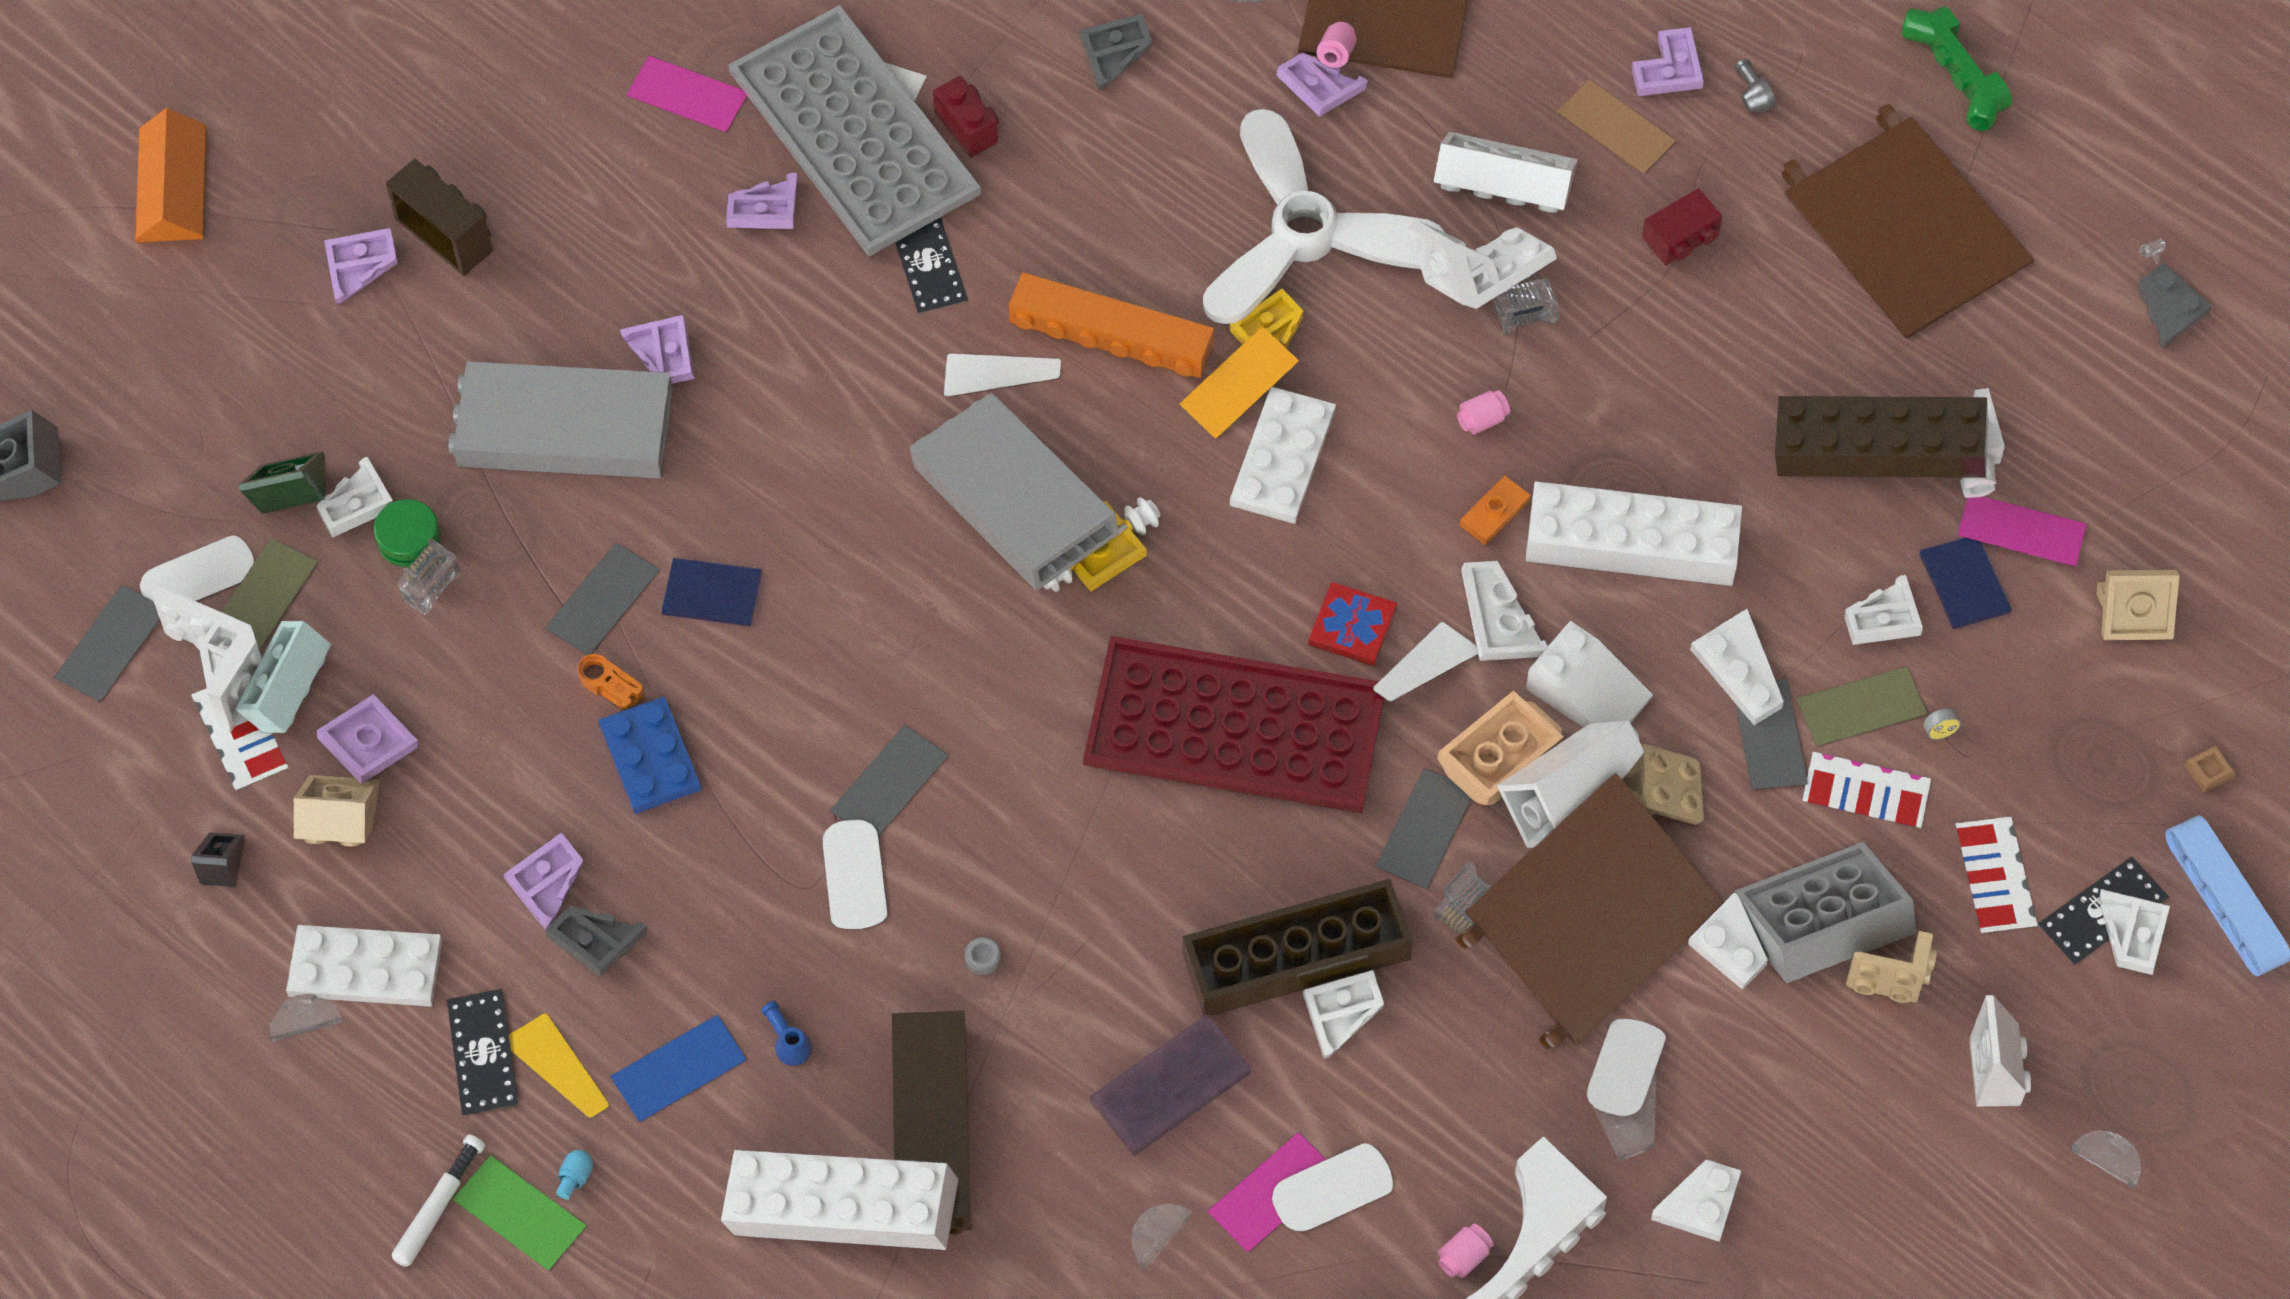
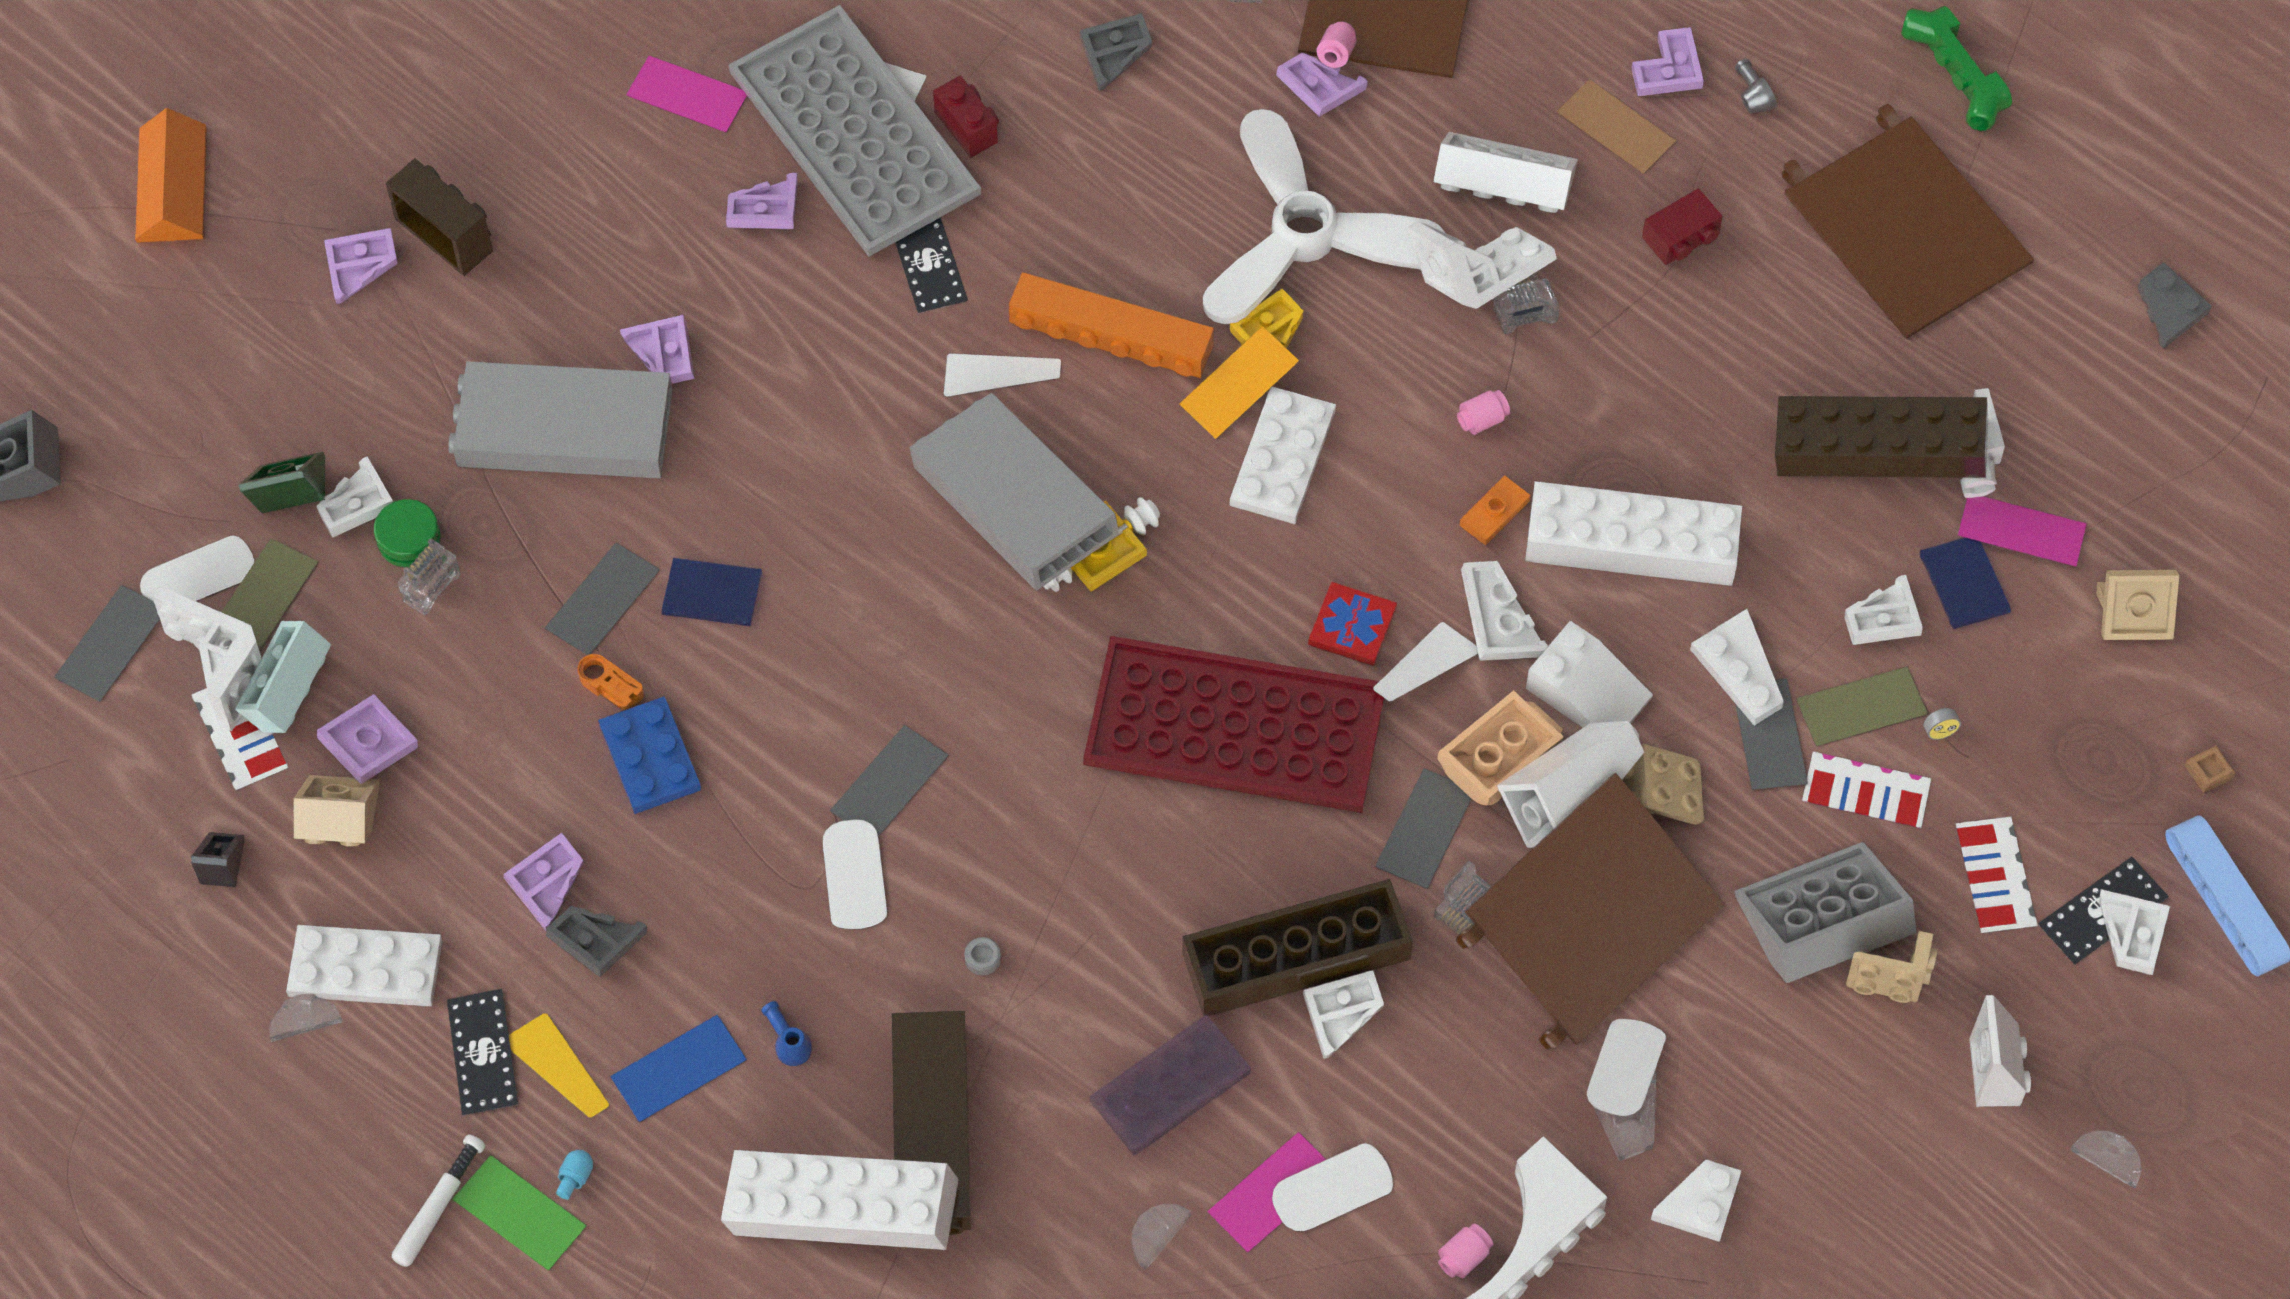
white wing [1688,893,1768,990] -> none
clear rock [2139,238,2165,263] -> none

